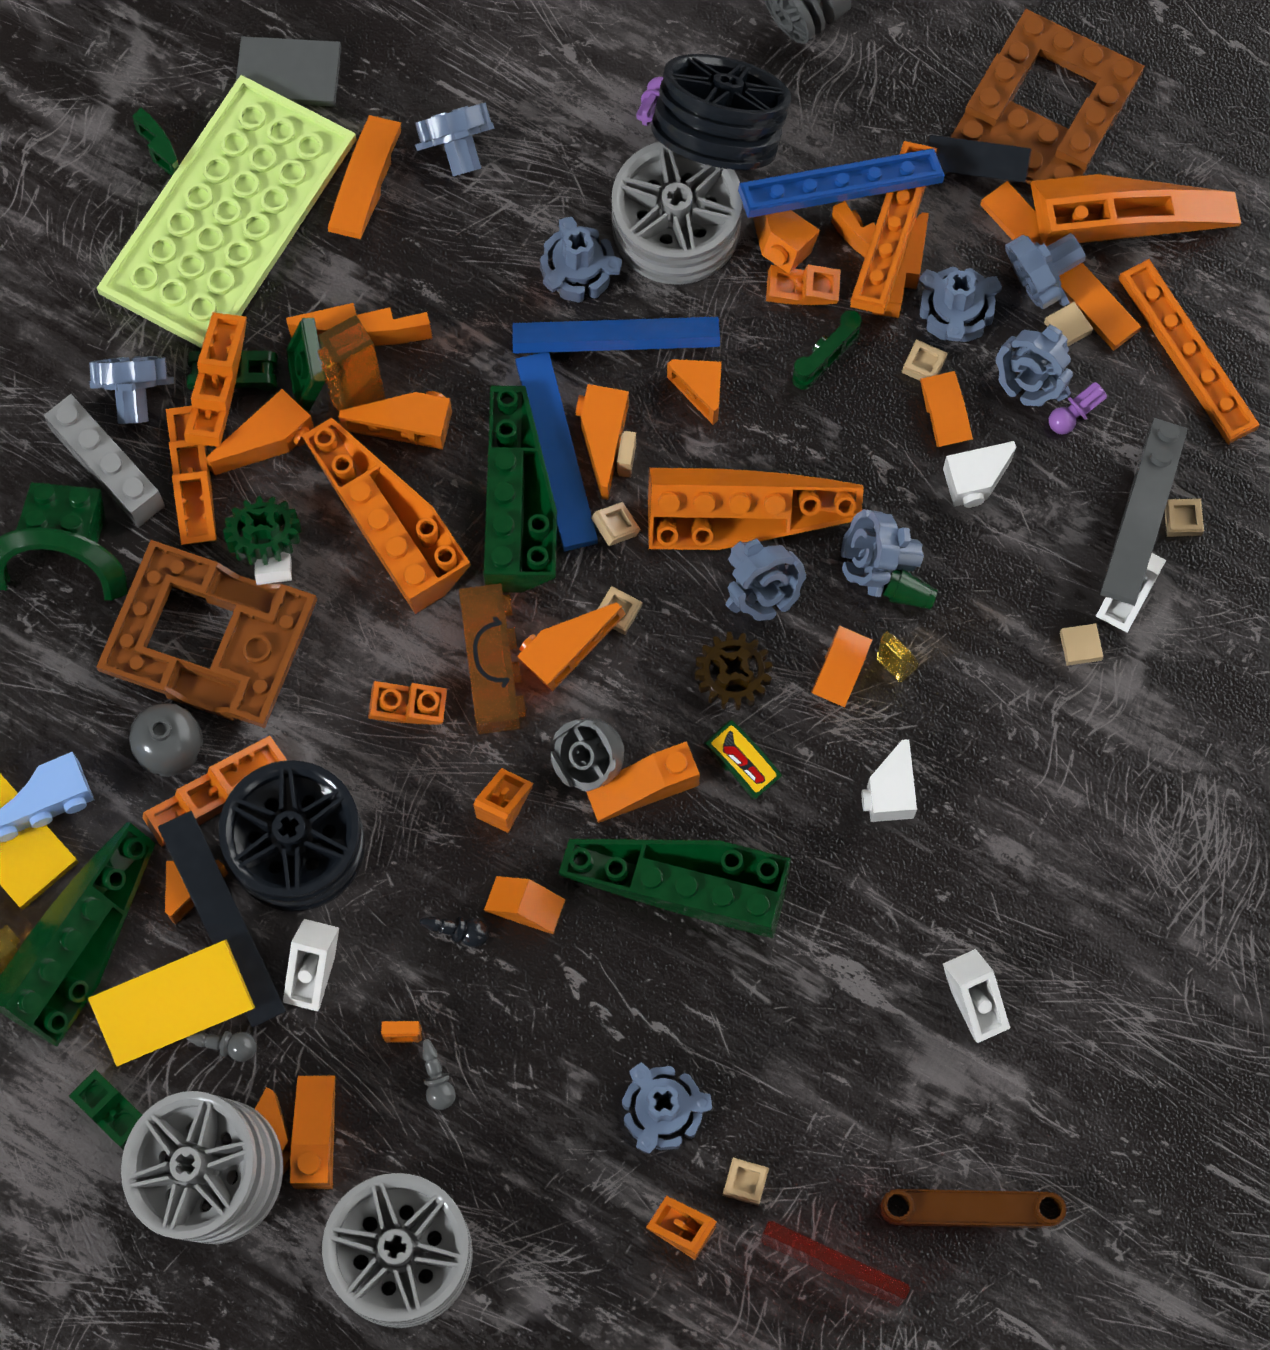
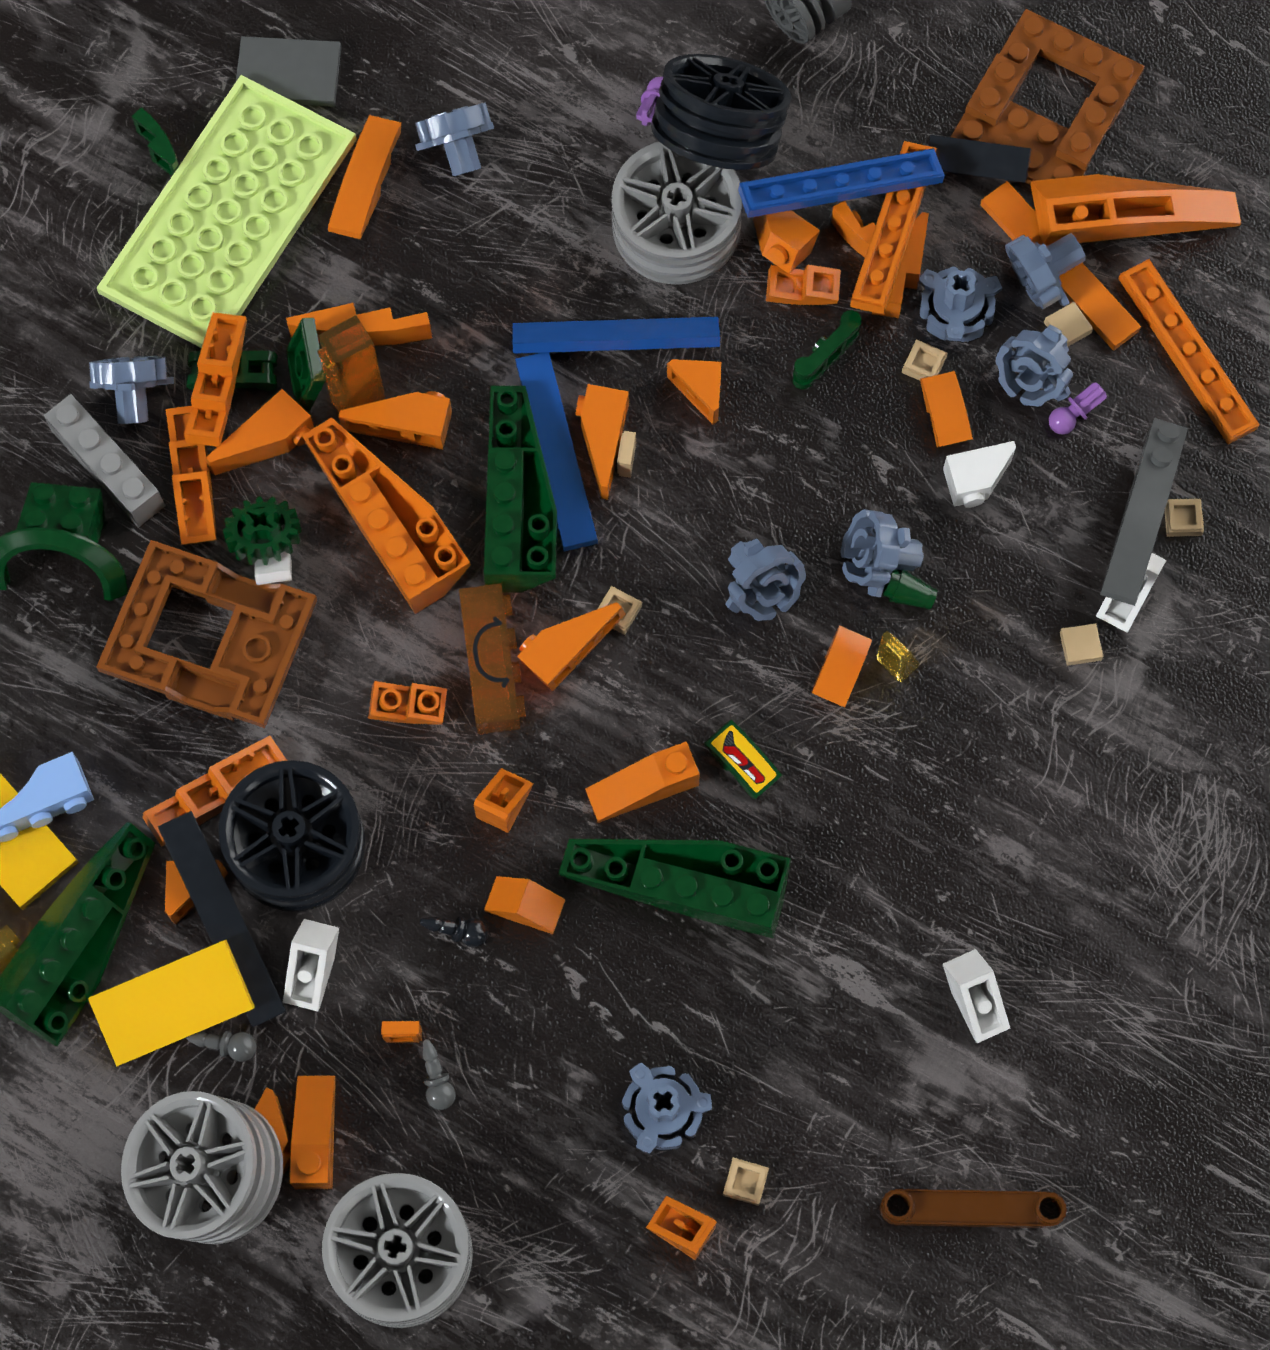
dark green slope [69,1069,142,1150] -> none
dark grey cylinder [129,703,203,777] -> none
sand blue piece [540,217,622,303] -> none
dark grey cylinder [551,718,624,791] -> none
tan tile [591,502,640,546] -> none
orange wedge [648,468,864,550] -> none
dark brown gear [695,632,772,711] -> none
clear red tile [760,1221,911,1307] -> none
white slope [862,739,917,822] -> none

